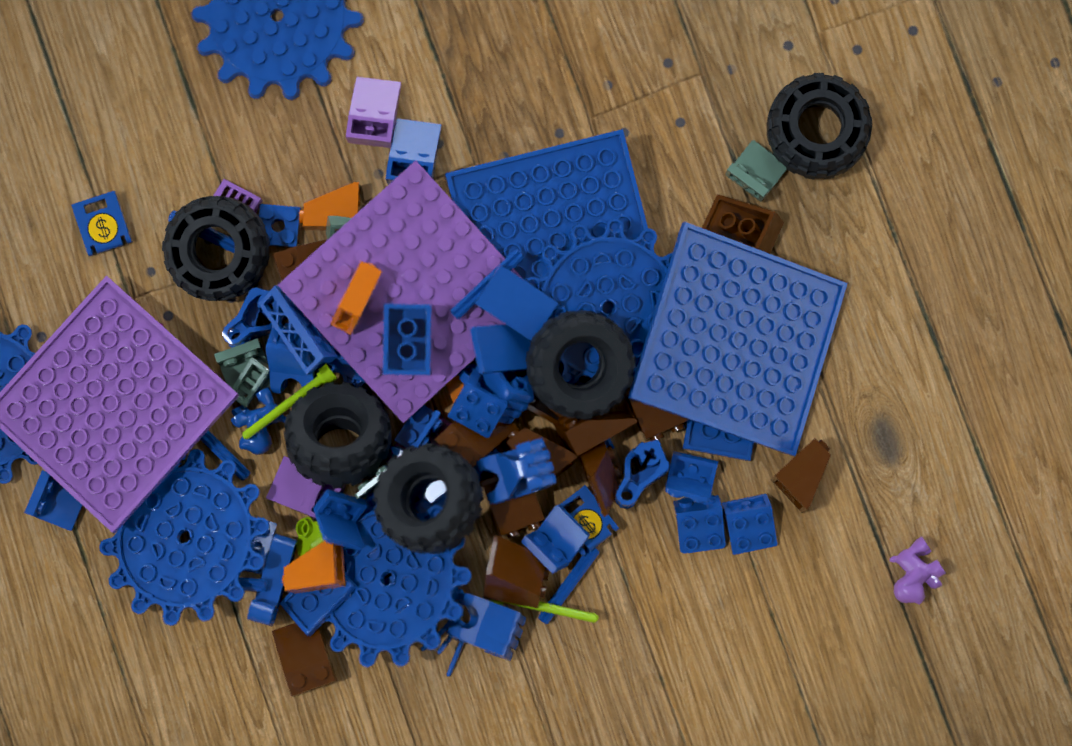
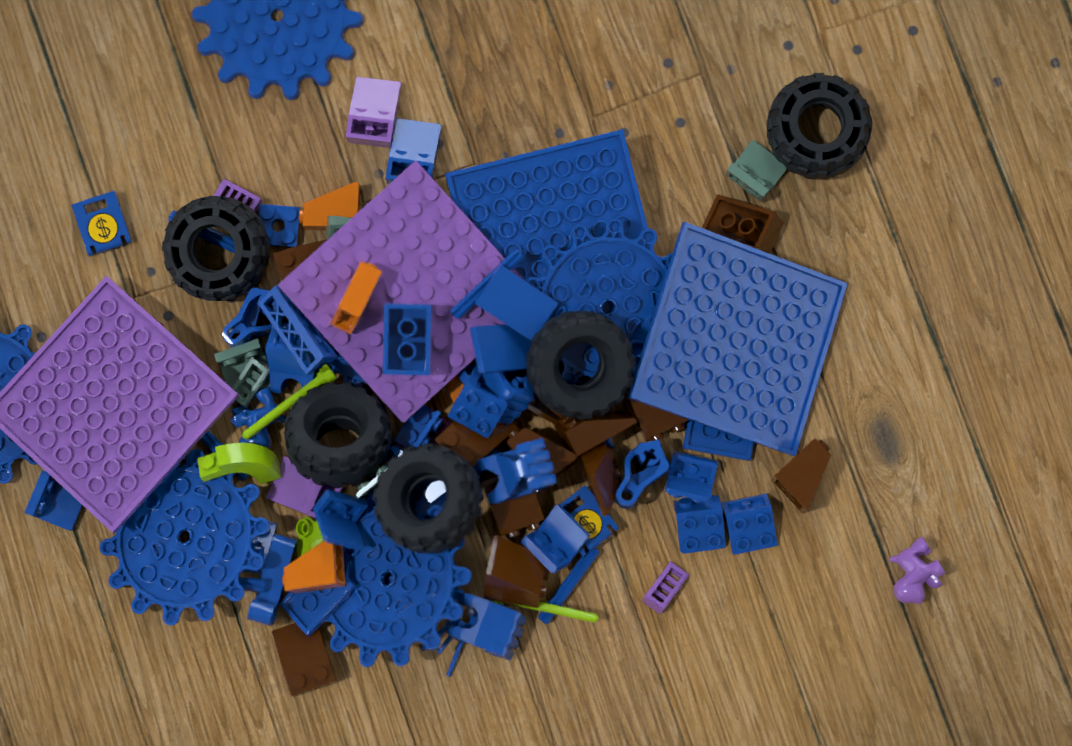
none -> lime arch [198,443,282,485]
none -> medium lavender slope [642,561,689,614]

